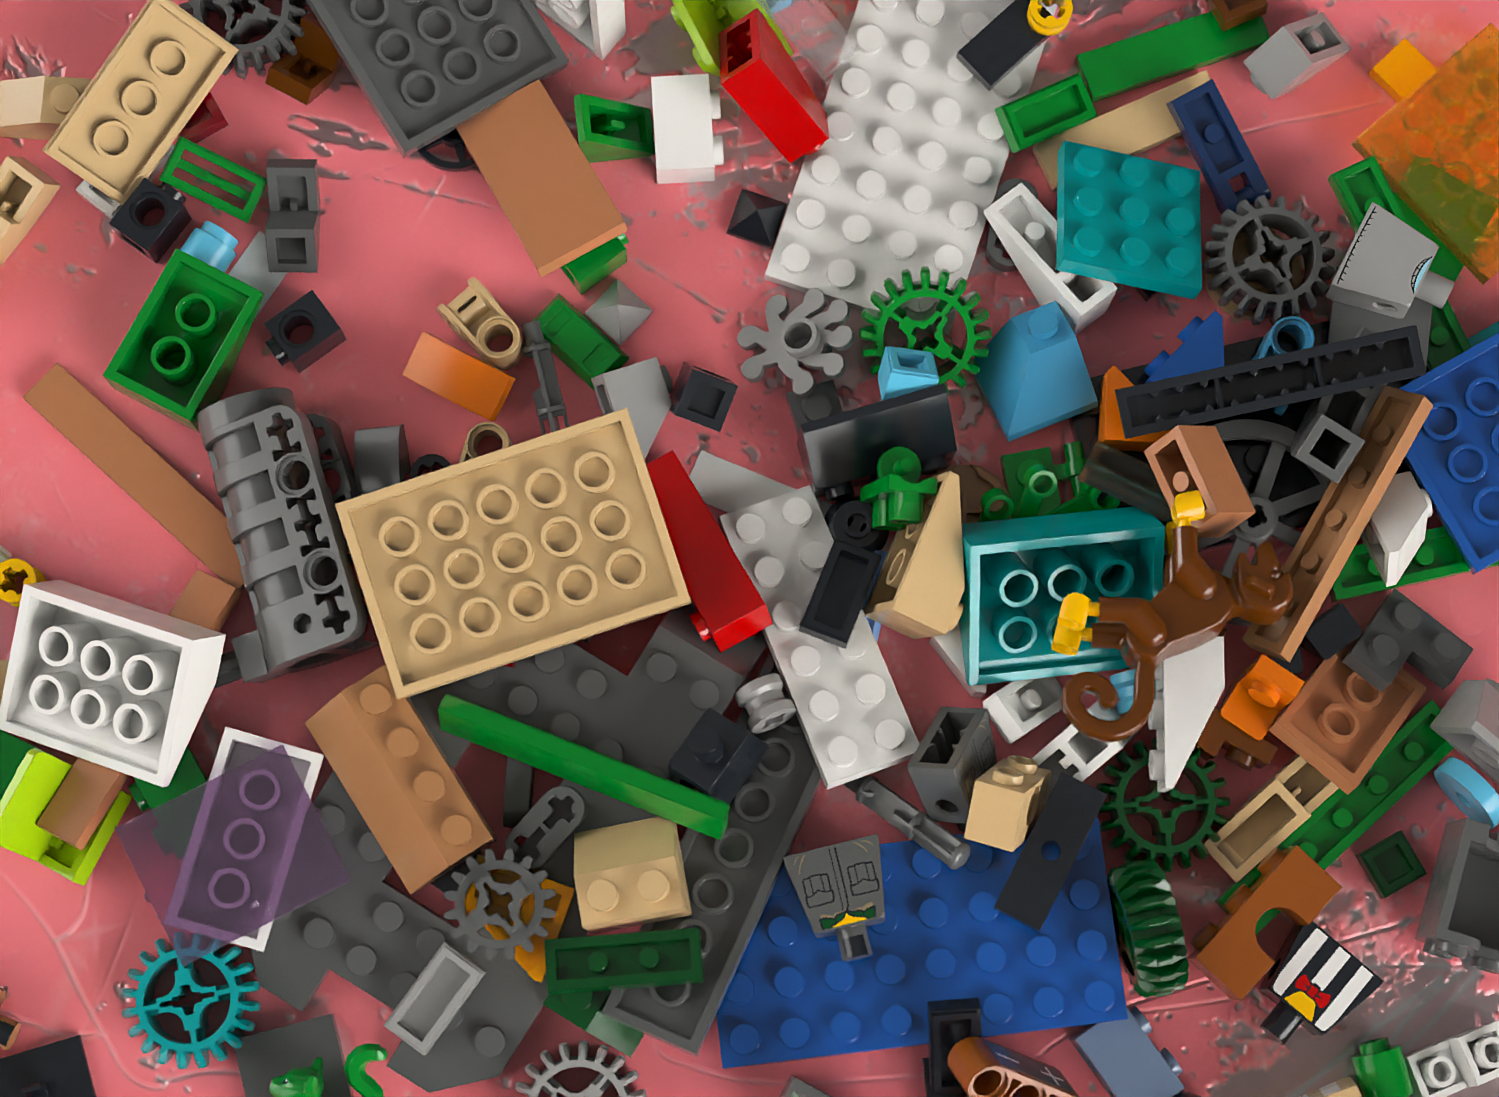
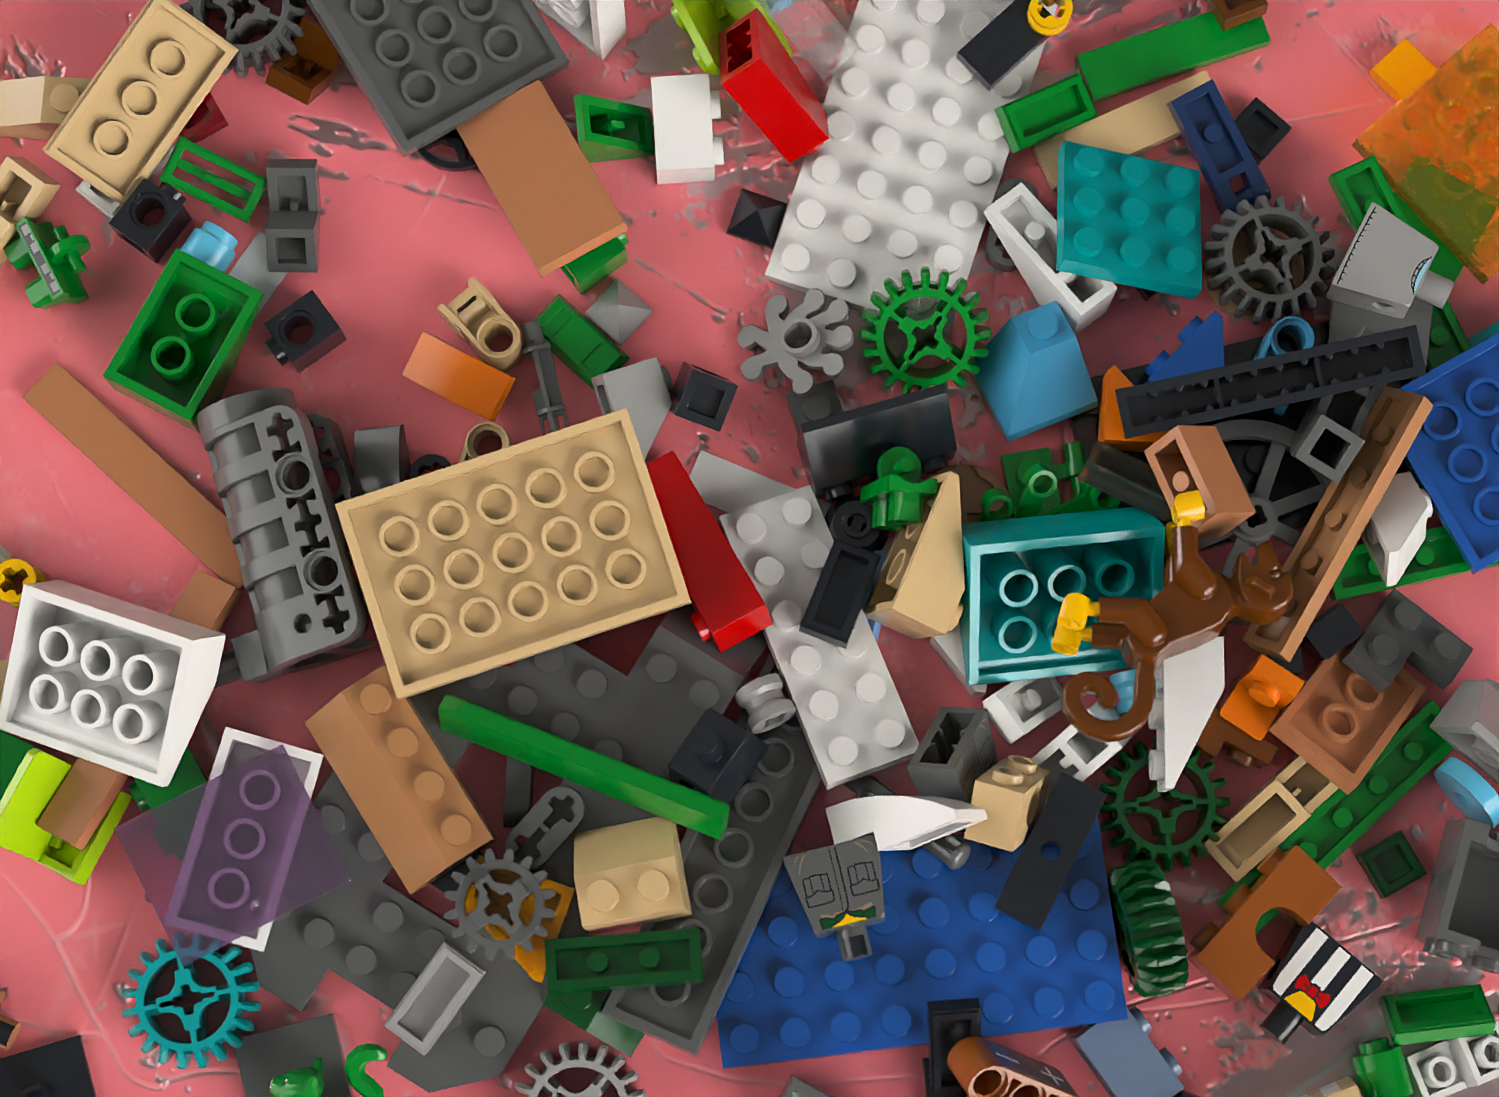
medium azure slope [878,346,939,401] -> none
light grey slope [1243,12,1351,100] -> none
none -> green hips [4,217,90,310]
none -> white slope [825,796,988,851]
none -> black tile [1234,97,1292,166]
none -> green tile [1380,984,1496,1046]

